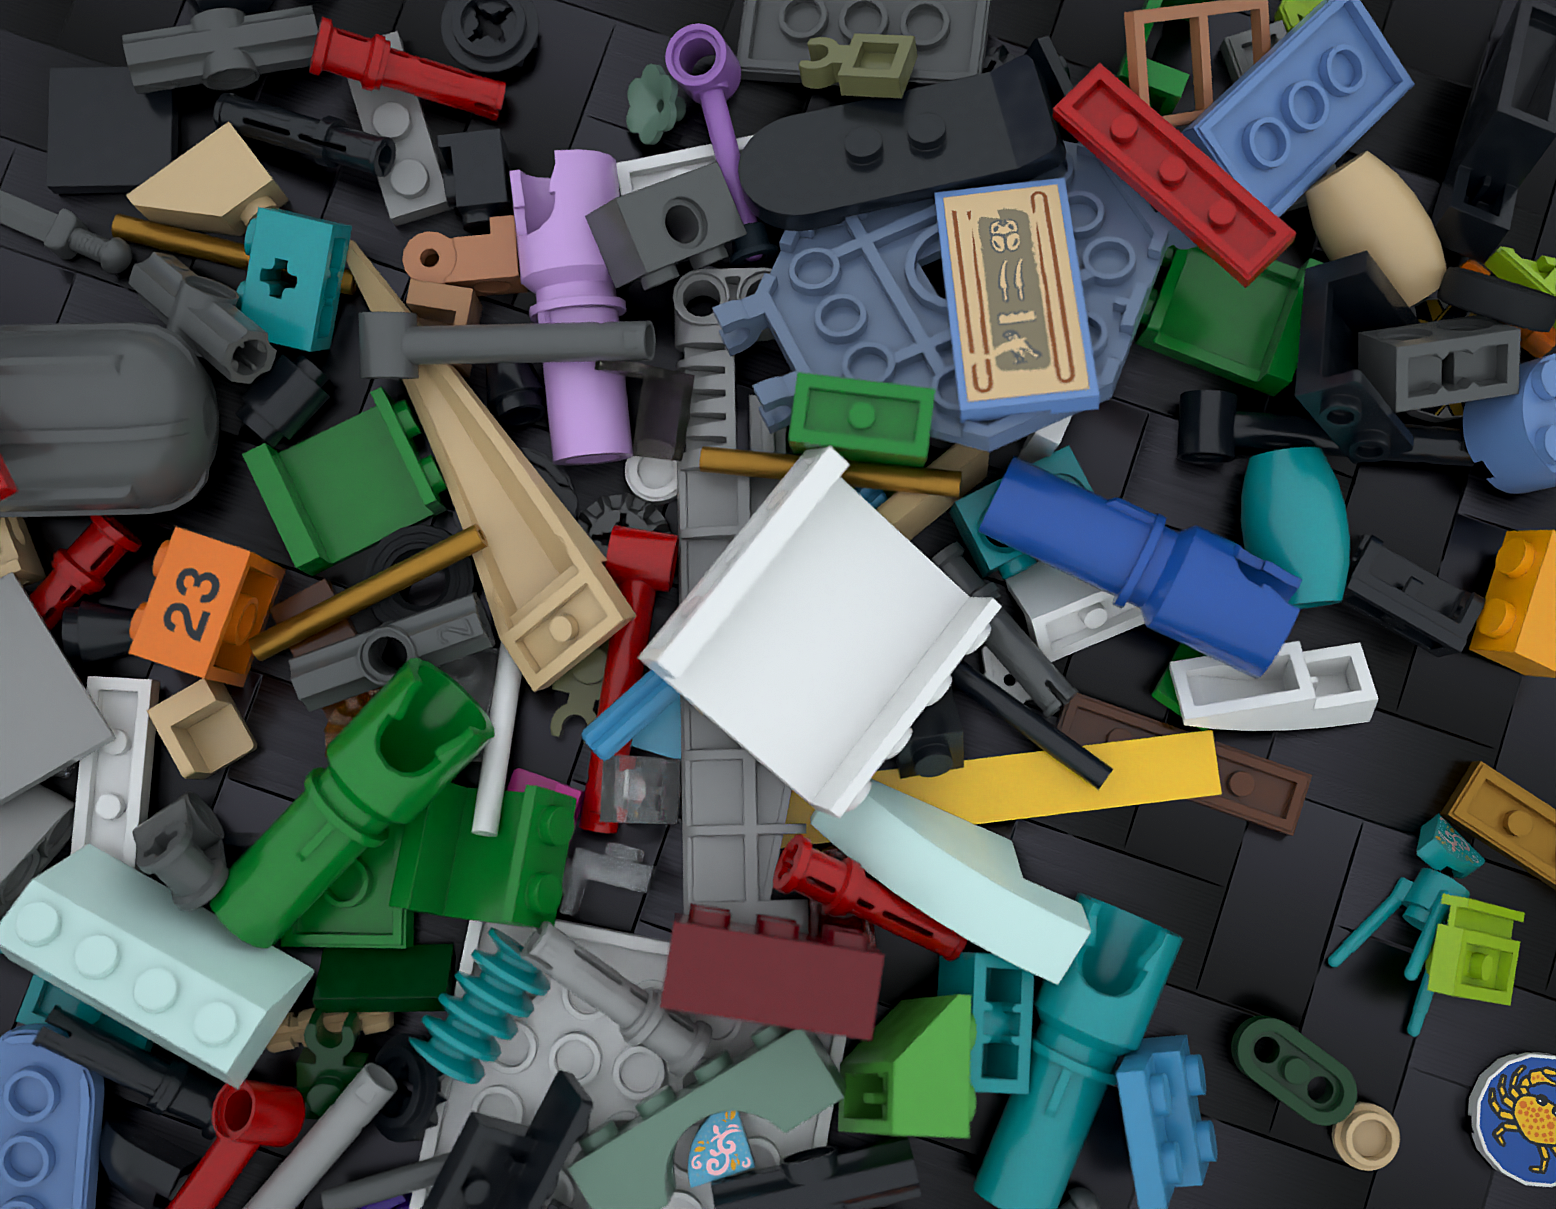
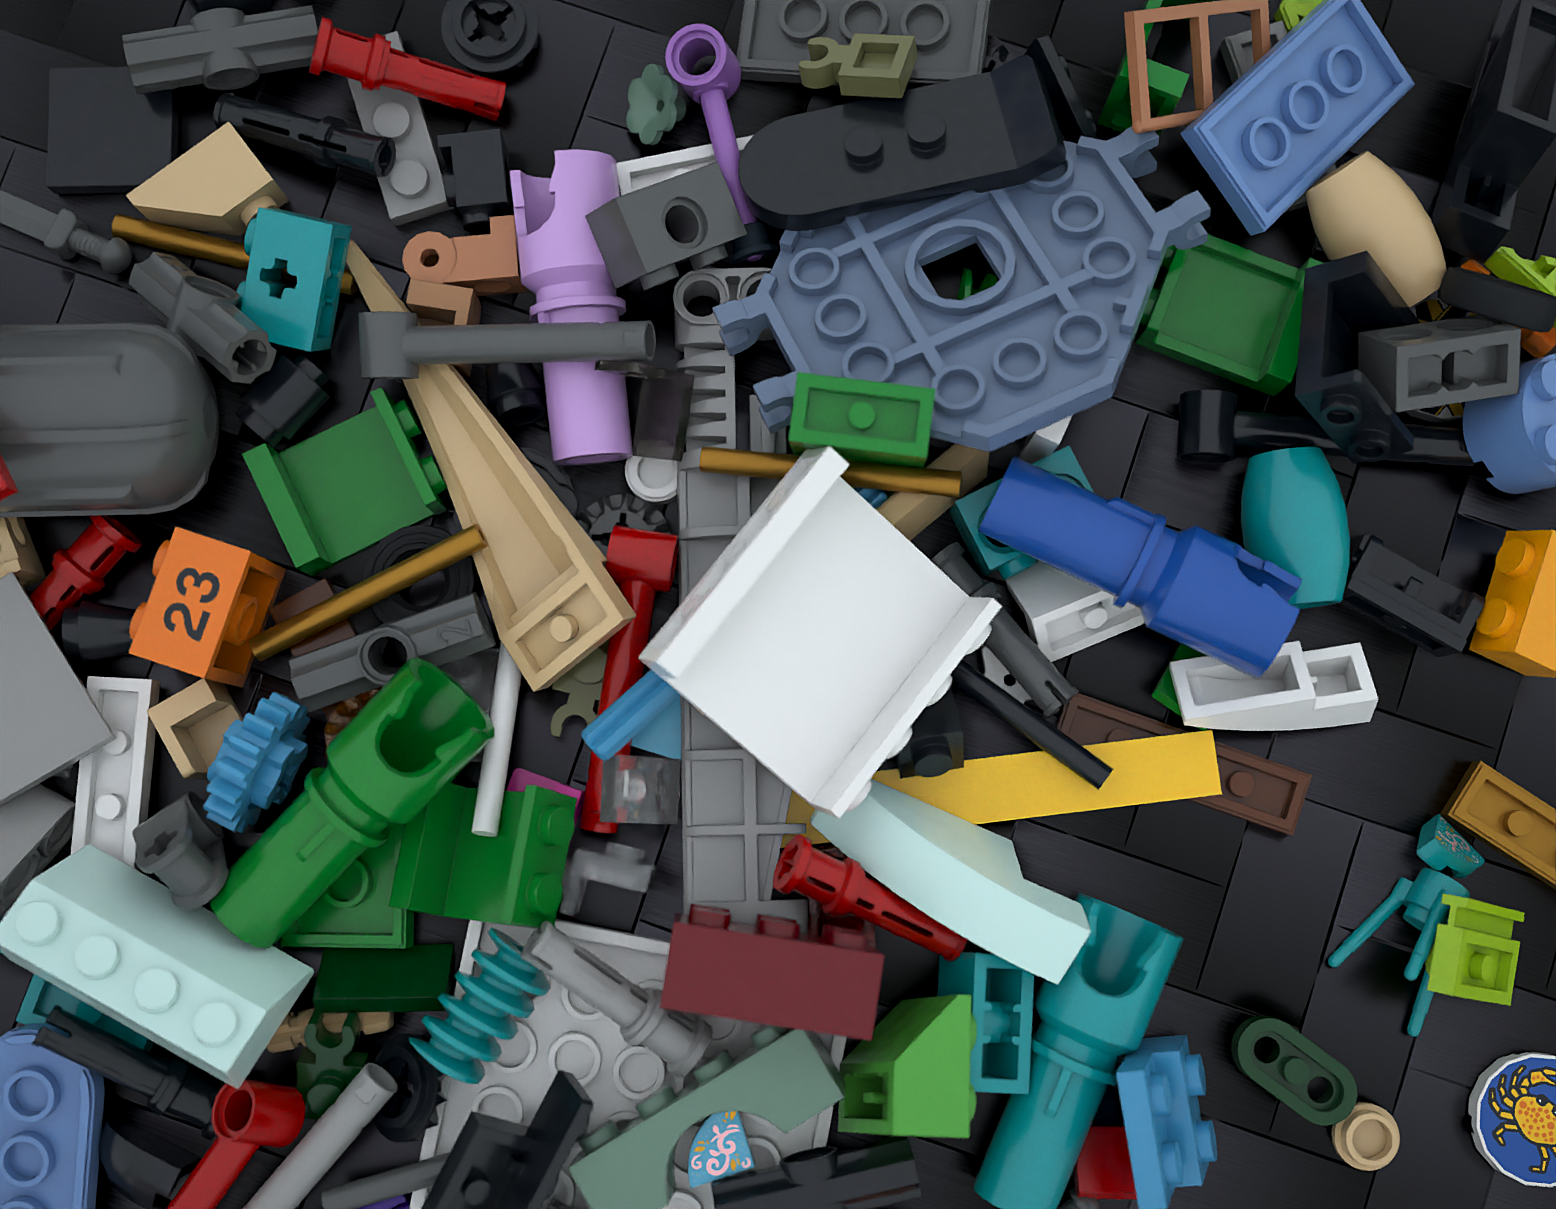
tile [934,177,1100,424] -> none
red tile [1053,63,1296,288] -> none
none -> dark azure gear [204,692,310,833]
none -> red tile [1073,1126,1137,1199]

